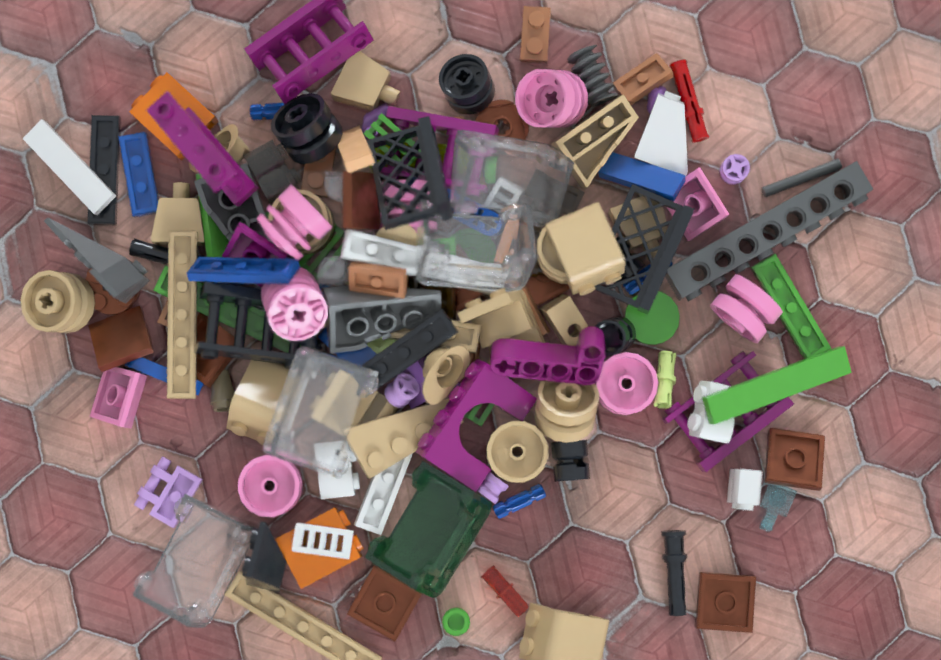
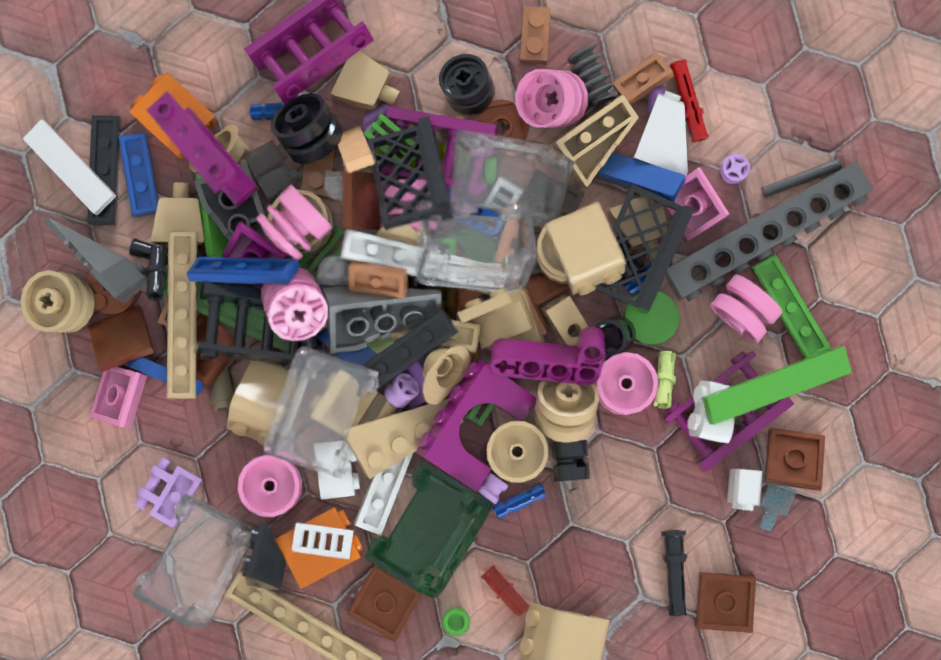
none -> black pin [145,245,168,301]

